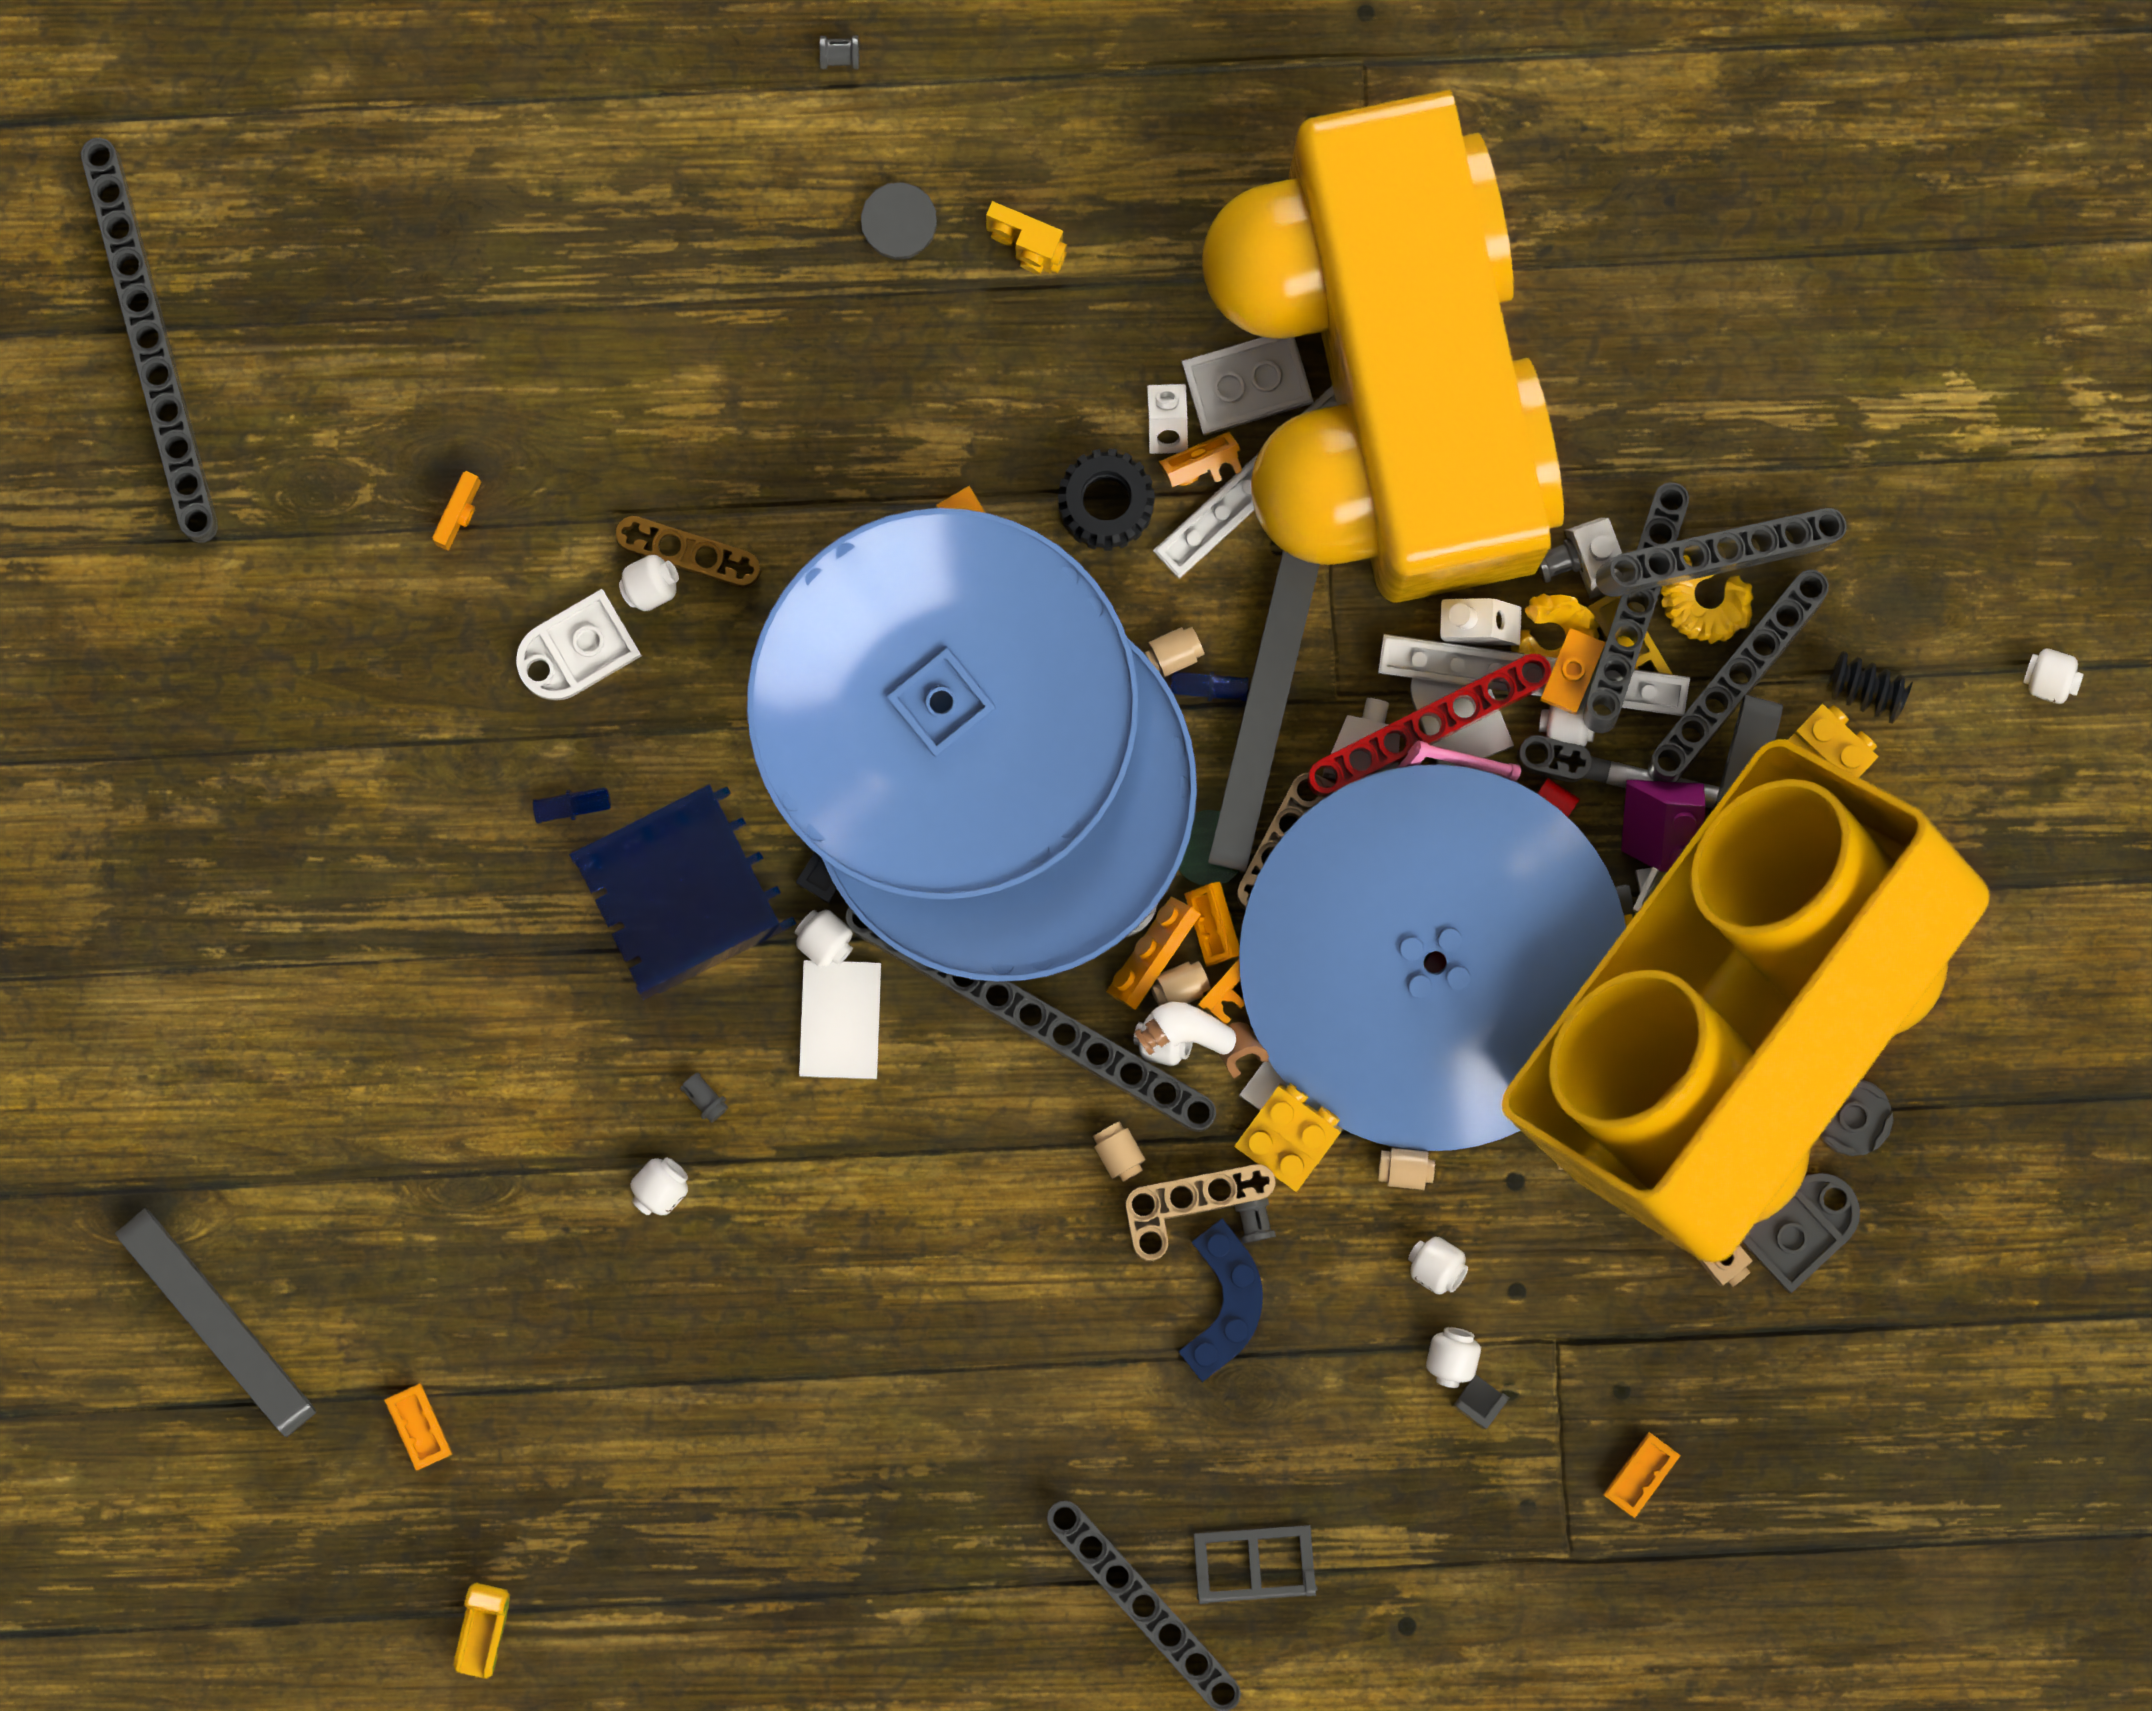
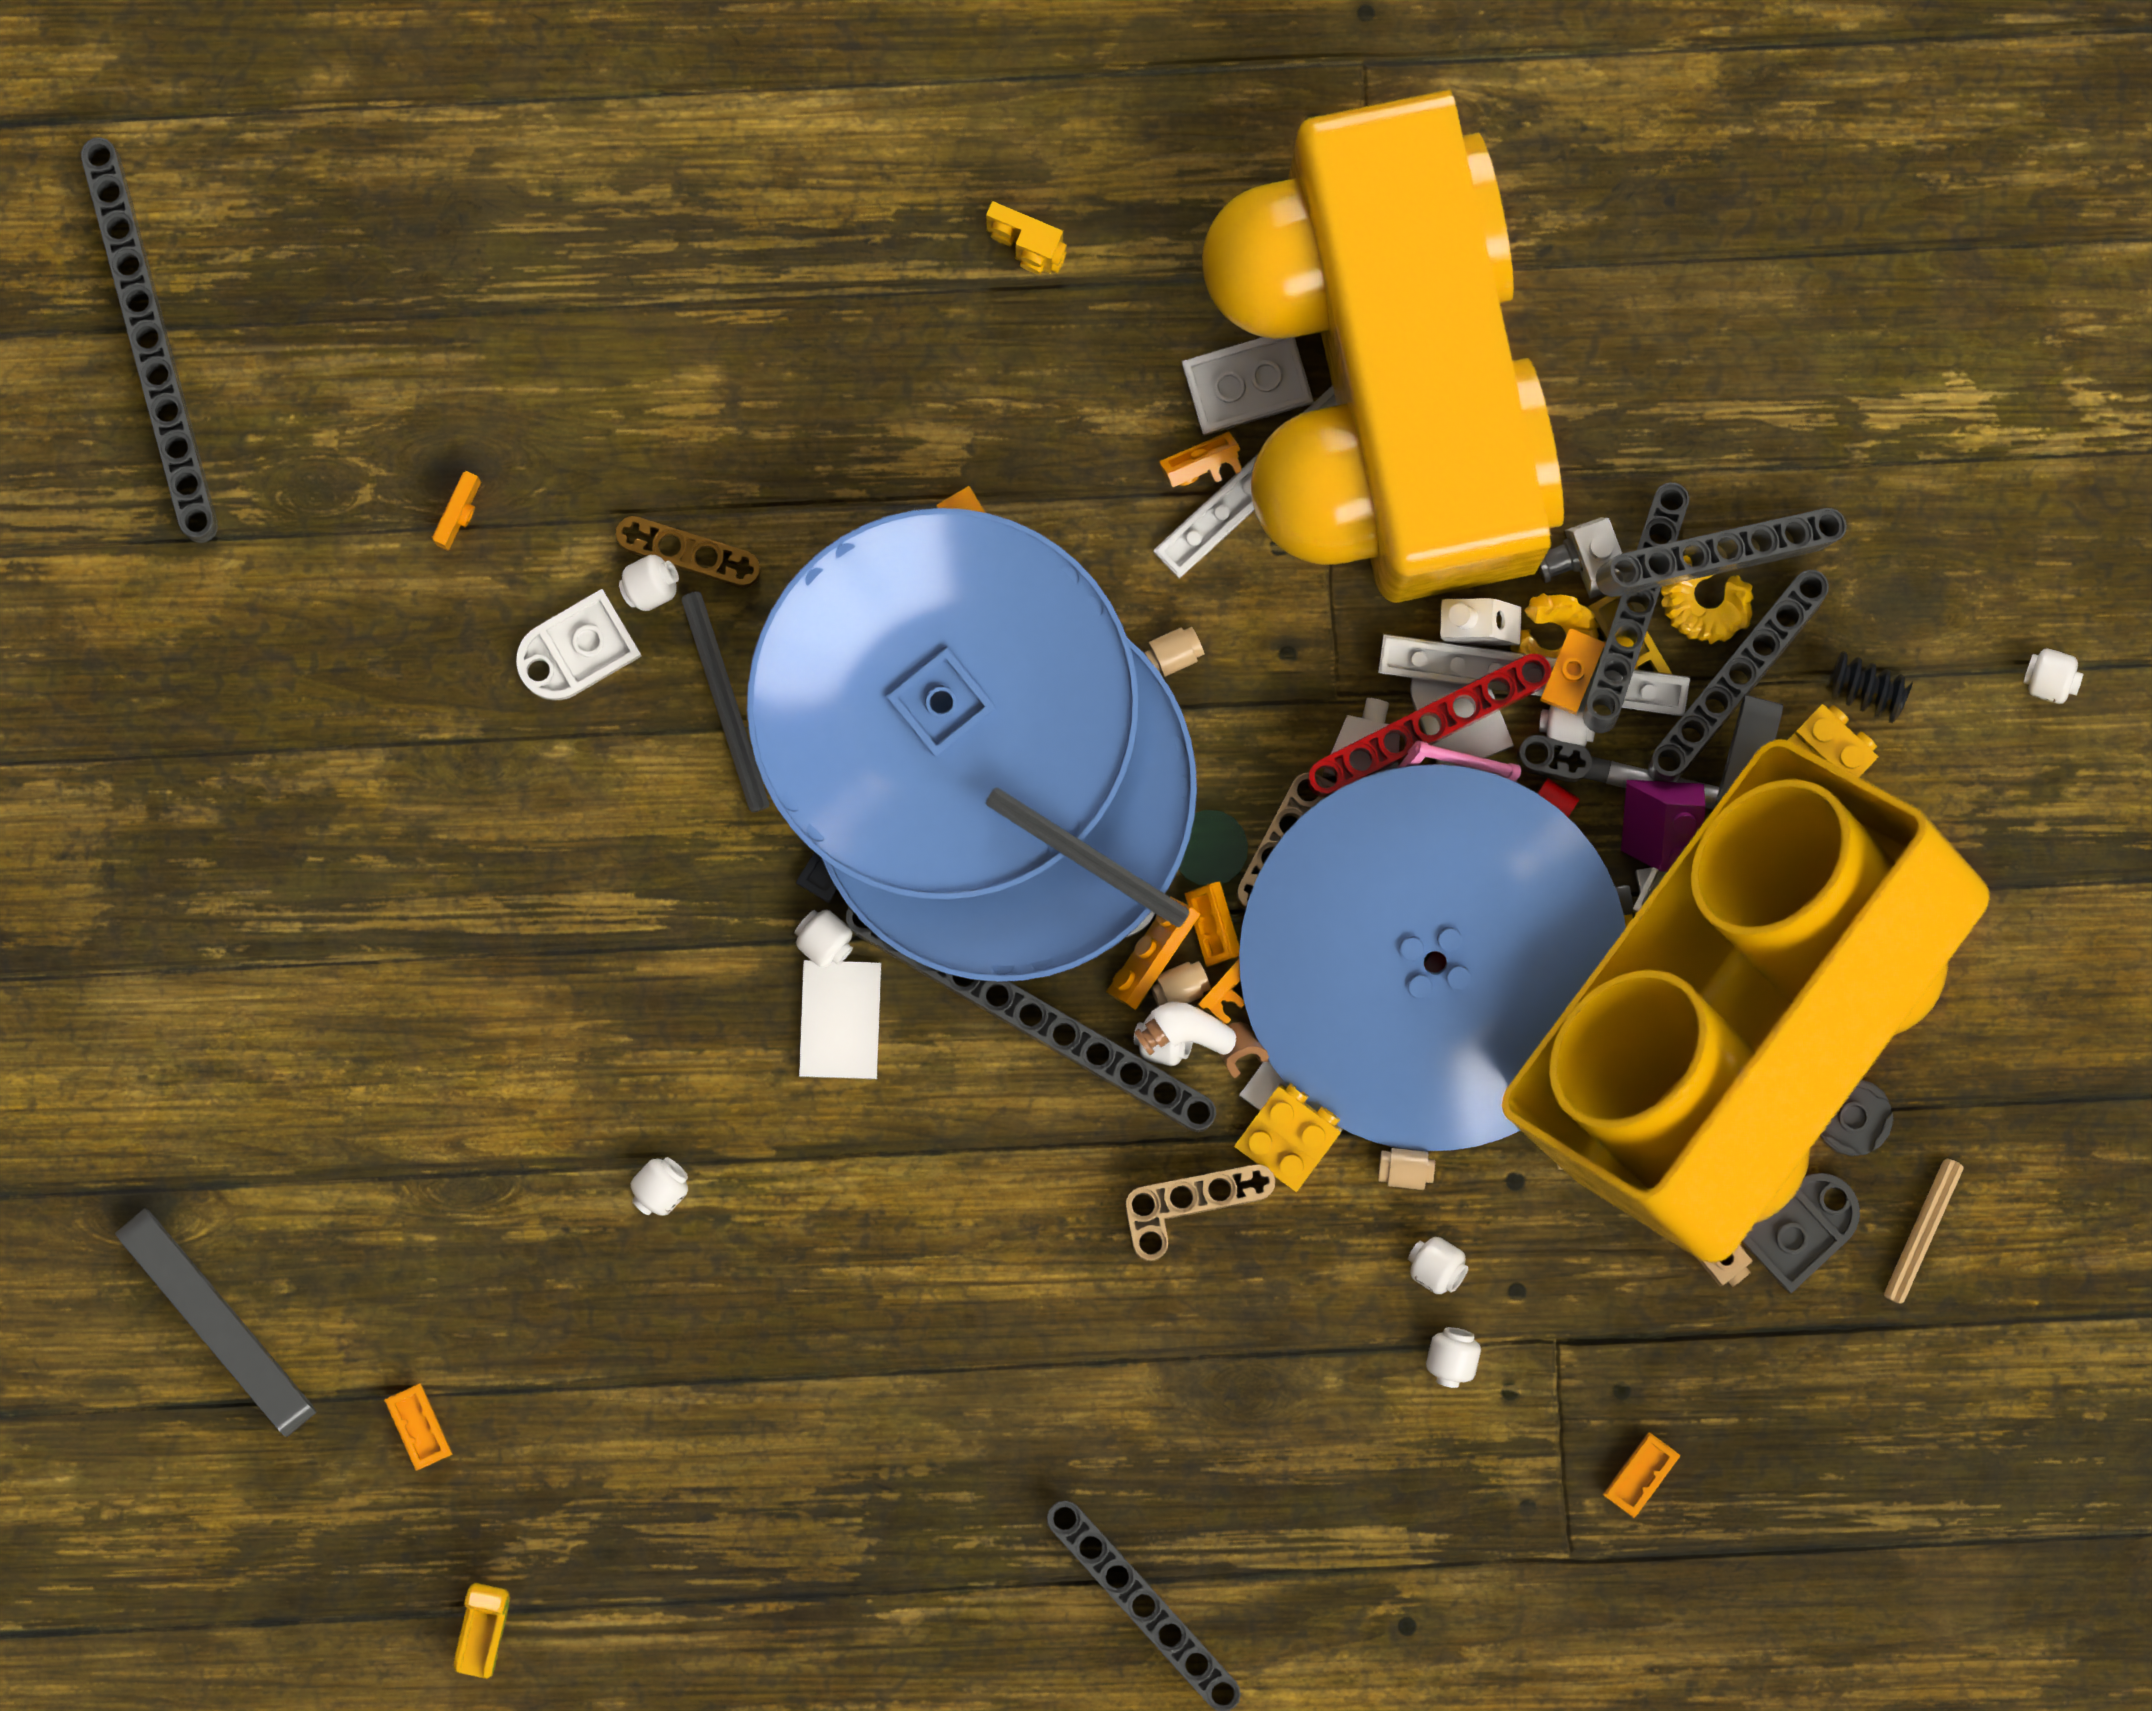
clear blue axle [532,787,611,824] -> none
clear blue windscreen [569,784,797,1000] -> none
dark grey pin [680,1072,728,1123] -> none
dark grey bush [820,35,859,69] -> none
dark grey tile [861,182,937,260] -> none
black tyre [1058,449,1155,551] -> none
tan brick [1093,1121,1146,1182] -> none
white bracket [1148,384,1188,454] -> none
clear blue axle [1171,671,1248,702] -> none
dark blue plate [1178,1218,1263,1382] -> none
dark grey window [1194,1525,1317,1604] -> none
dark grey beam [1208,550,1320,872] -> none
dark grey bush [1234,1198,1276,1244] -> none
dark grey panel [1452,1375,1509,1429] -> none
none -> dark grey axle [682,592,769,812]
none -> dark grey axle [986,788,1190,927]
none -> tan axle [1884,1159,1963,1304]

